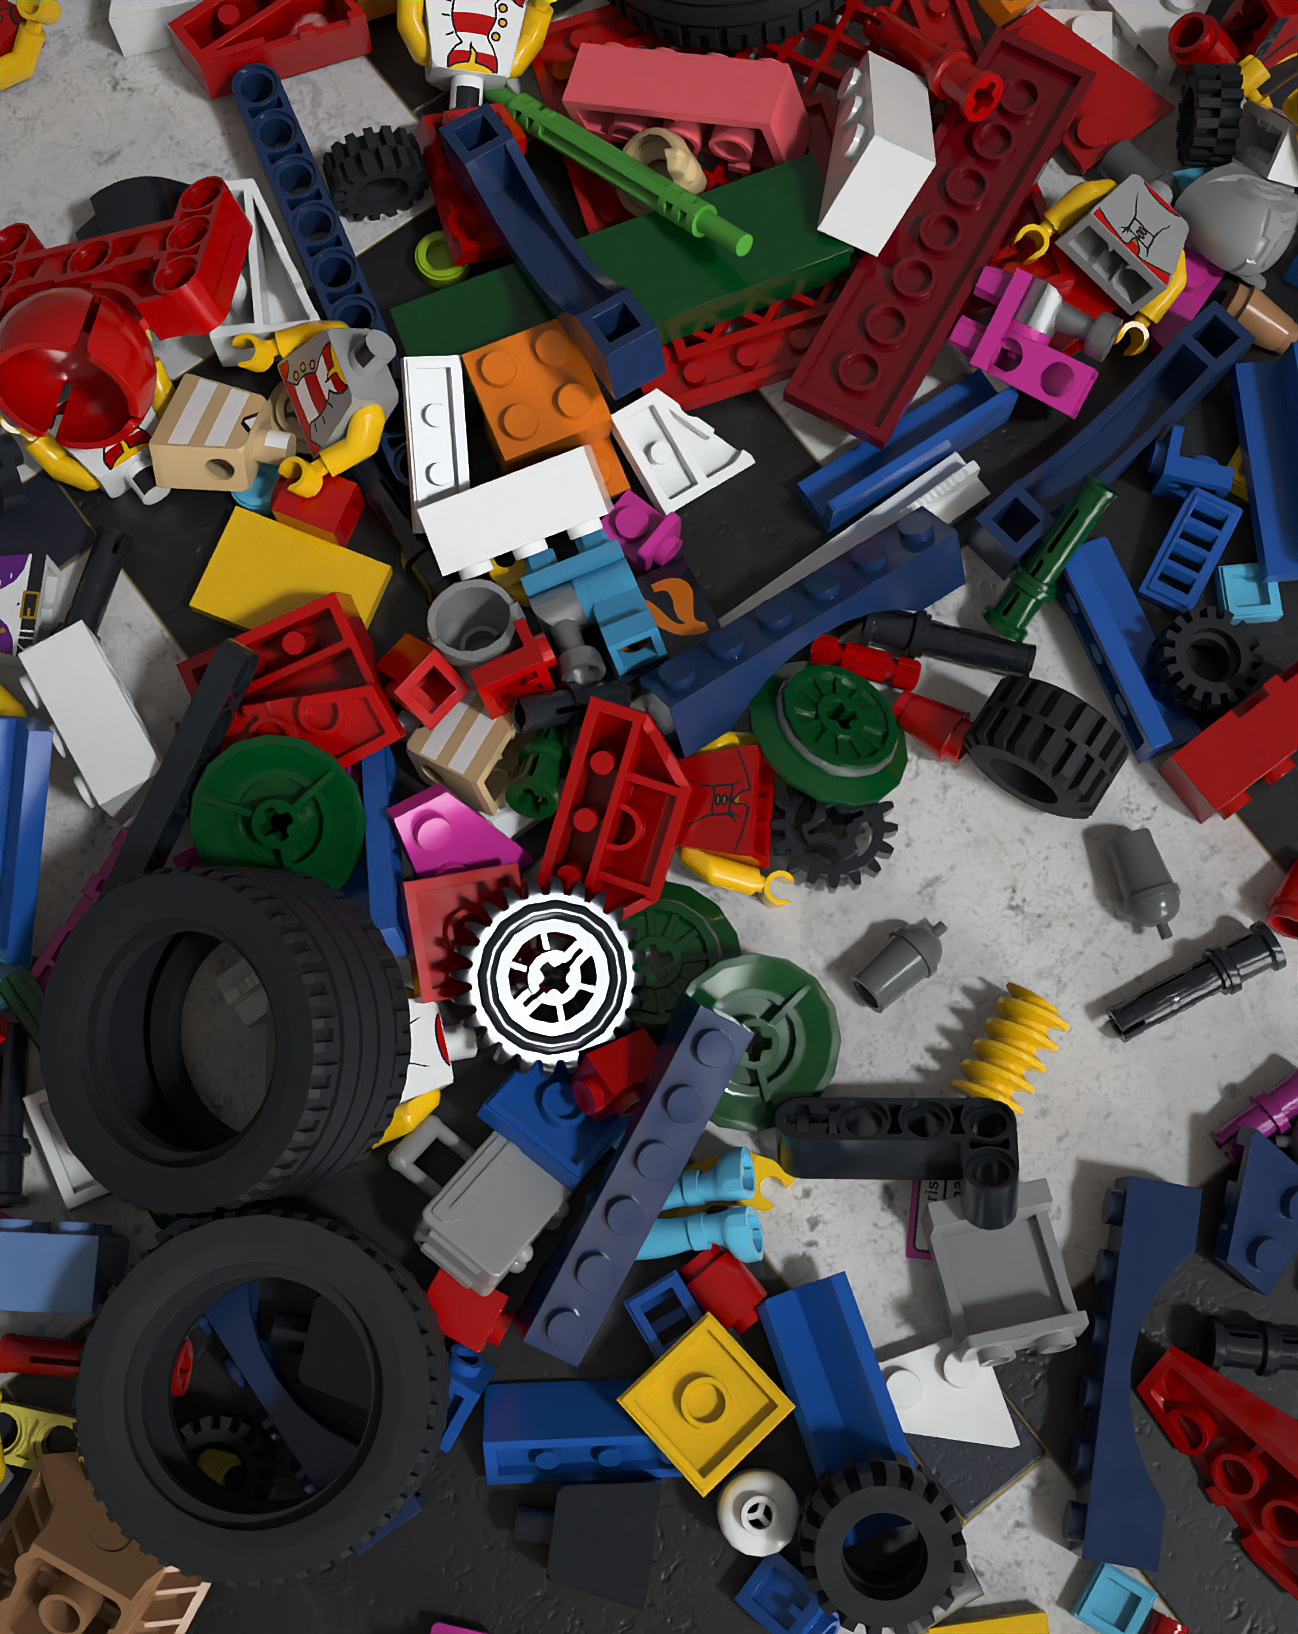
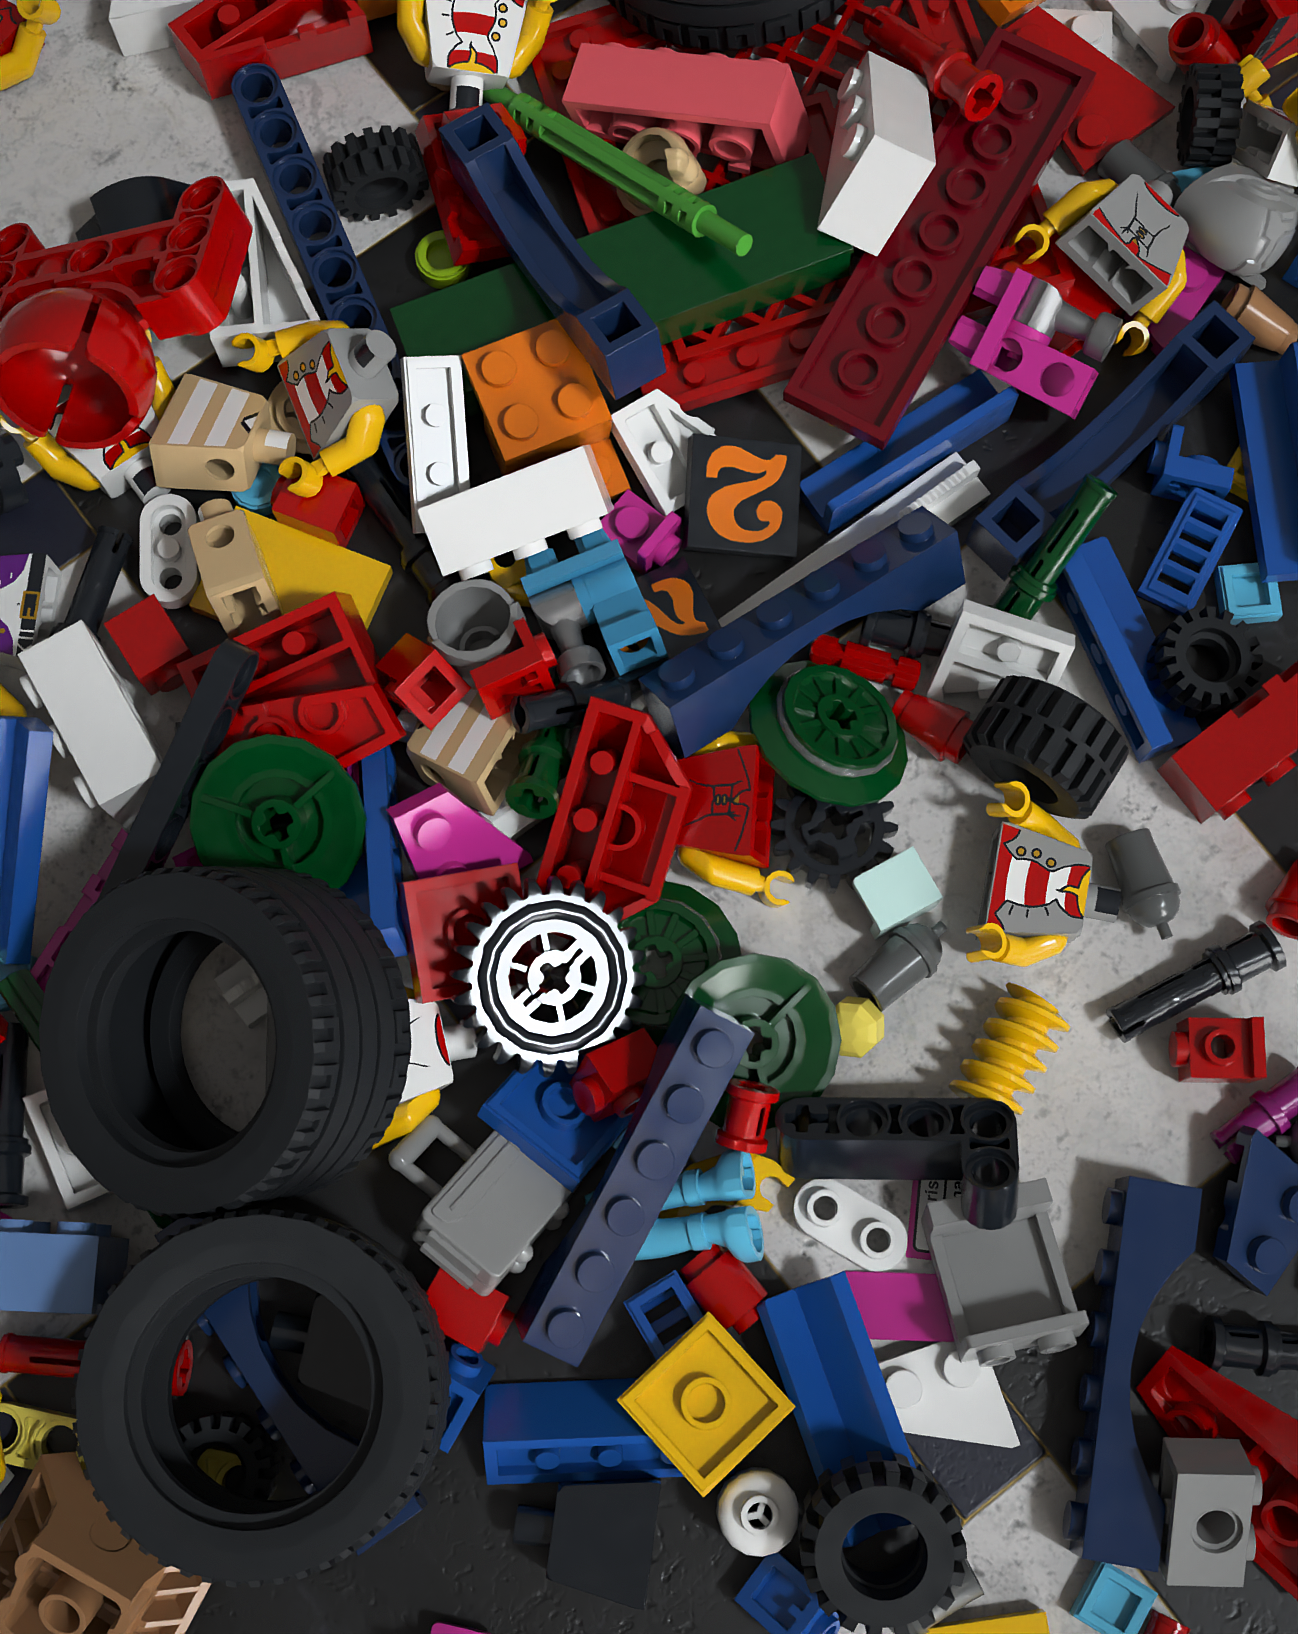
none -> red brick [103,594,194,696]
none -> white plate [140,494,201,609]
none -> tan torso [187,499,284,639]
none -> black tile [683,433,802,560]
none -> red bush [715,1079,780,1154]
none -> white plate [792,1179,908,1272]
none -> light yellow tile [835,996,884,1058]
none -> dark pink sticker [845,1271,954,1342]
none -> light aqua panel [852,846,943,940]
none -> white wing [925,599,1076,702]
none -> torso [966,781,1121,967]
none -> light grey brick [1158,1437,1263,1587]
none -> red brick [1168,1017,1267,1083]

